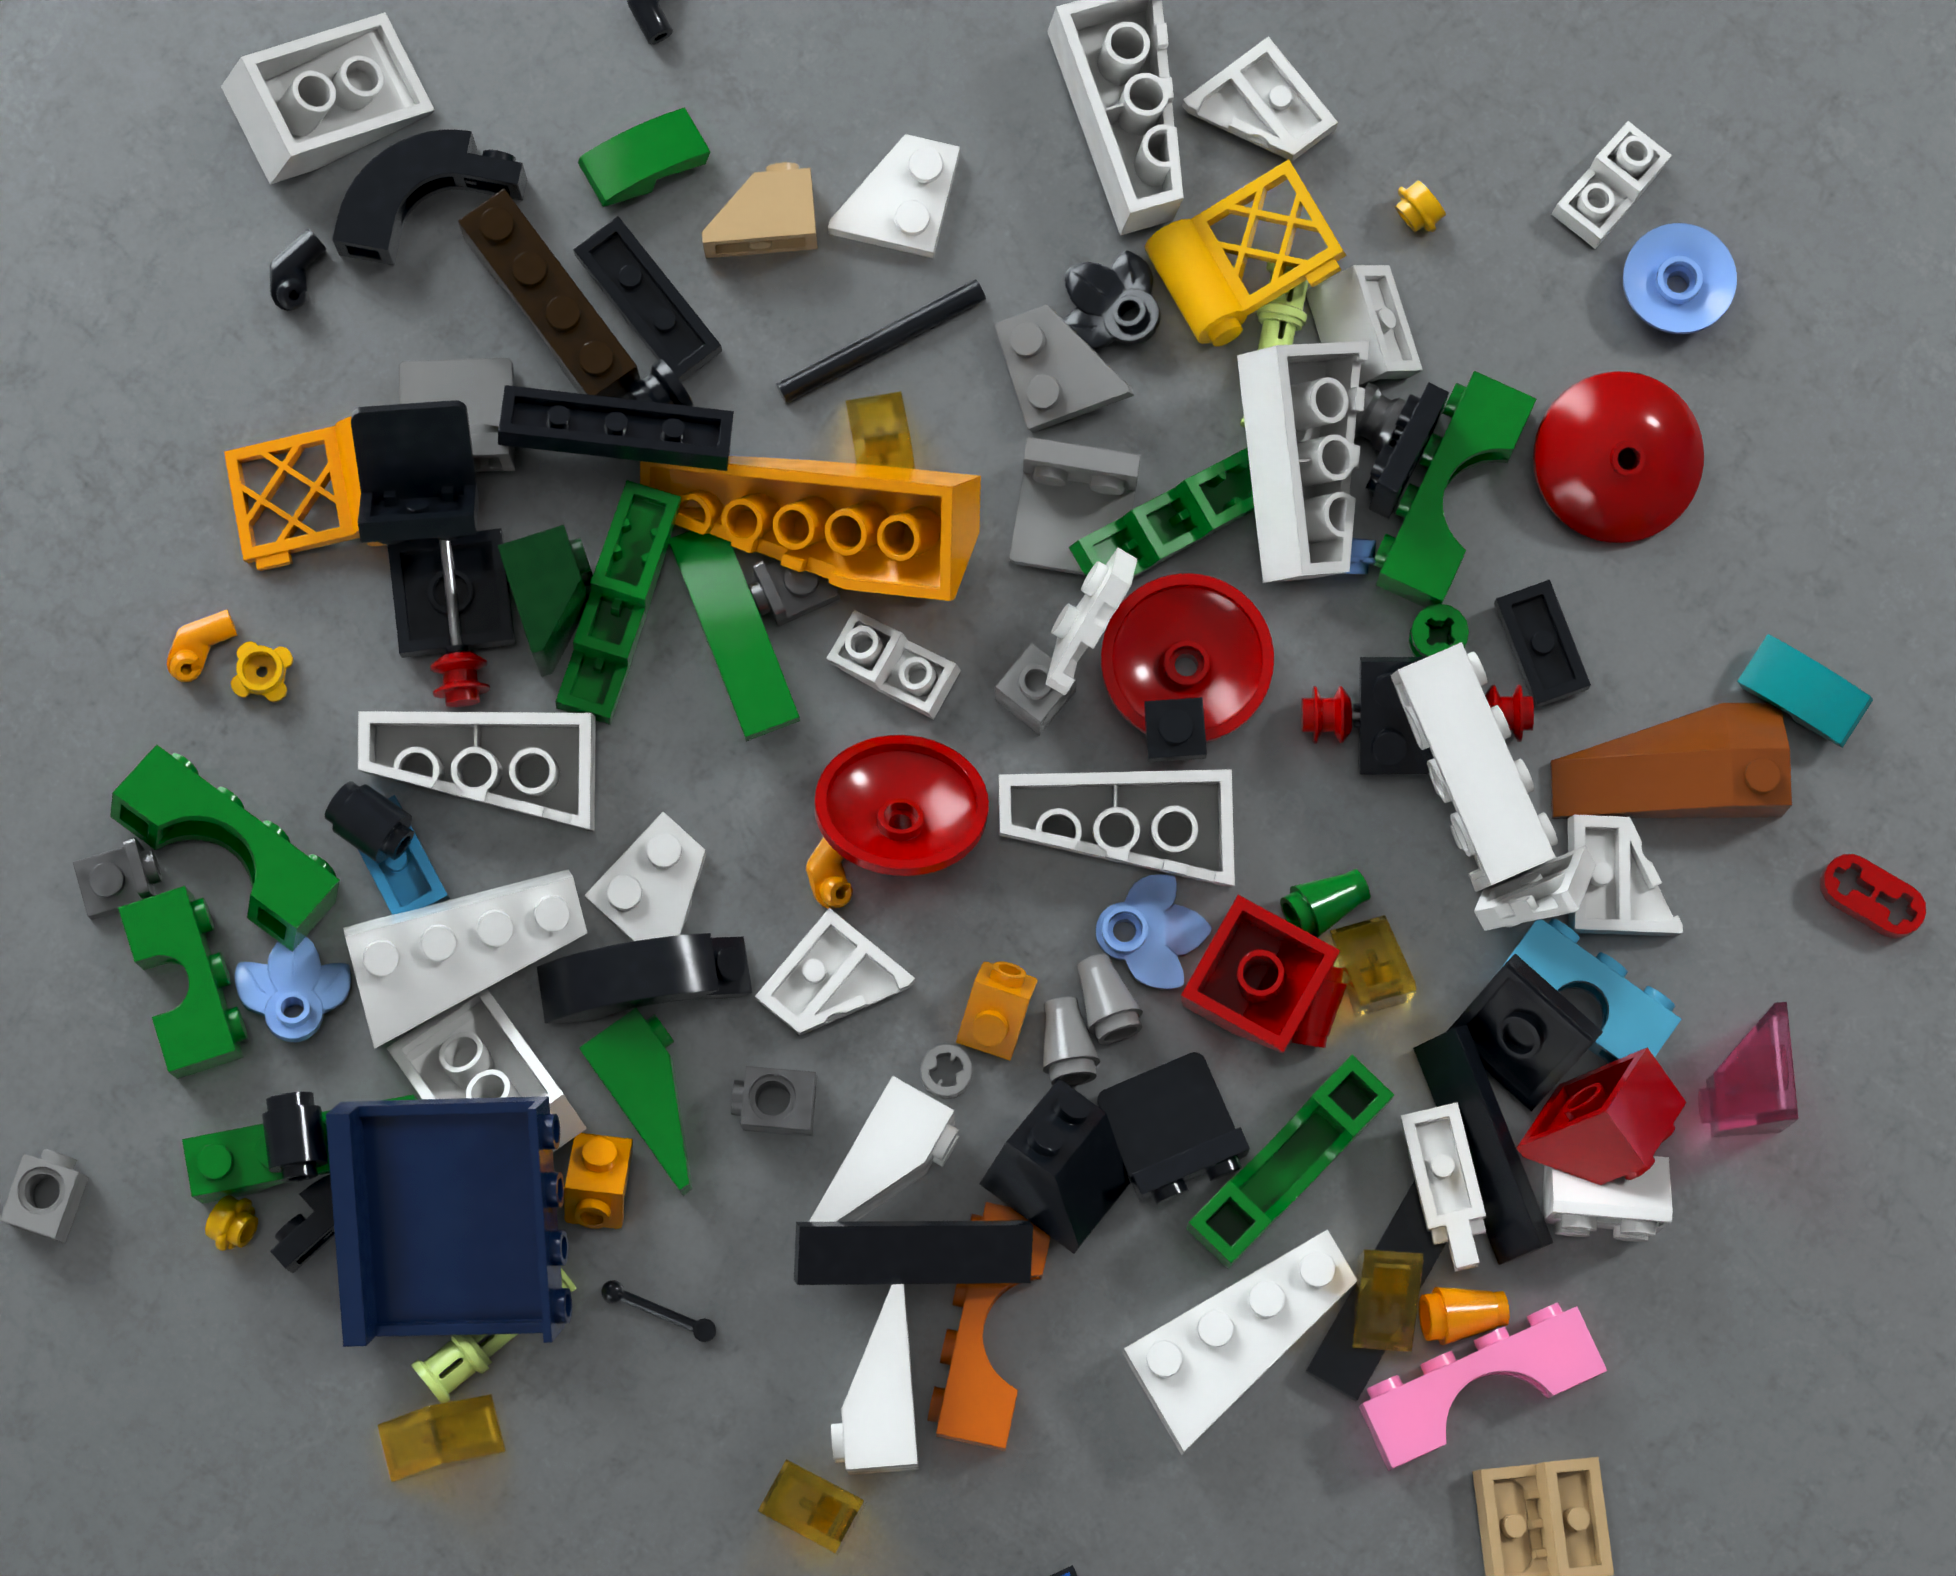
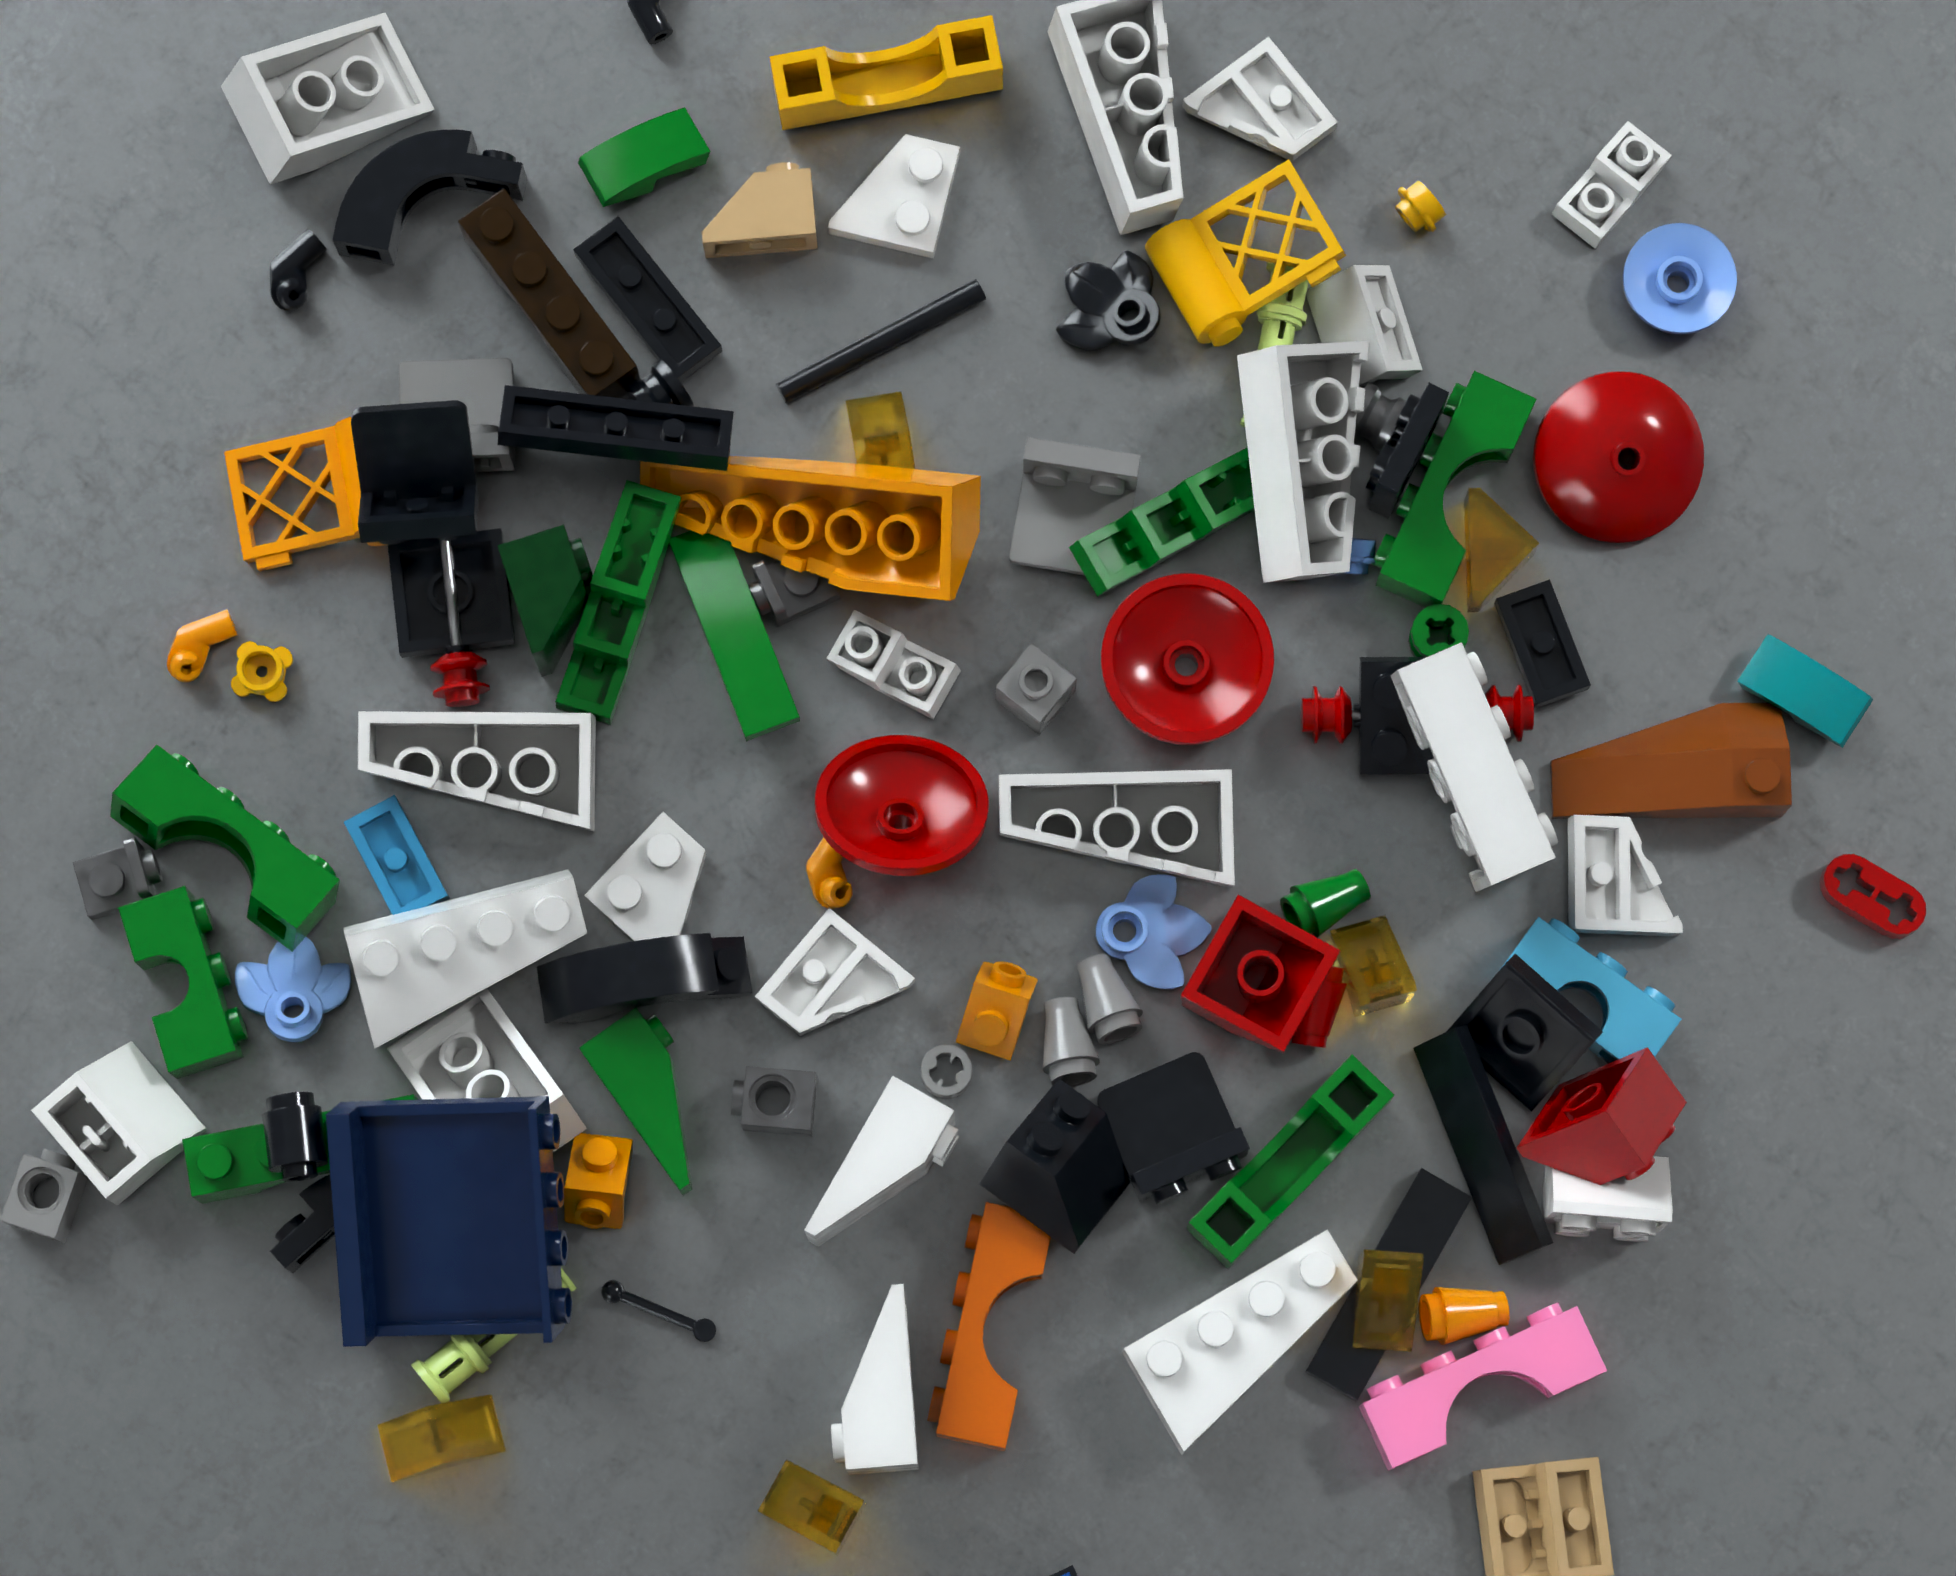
yellow plate [205,1195,258,1251] -> none
black brick [325,781,414,863] -> none
black tile [794,1220,1033,1285] -> none
light grey wing [995,304,1134,433] -> none
white wing [1045,548,1137,695] -> none
black plate [1144,697,1207,762] -> none
white hinge [1400,1102,1486,1272] -> none
white wing [1474,845,1596,931] -> none
clear pink slope [1698,1002,1799,1138] -> none
none -> white slope [31,1041,207,1206]
none -> yellow arch [769,15,1003,131]
none -> clear yellow slope [1463,488,1539,612]

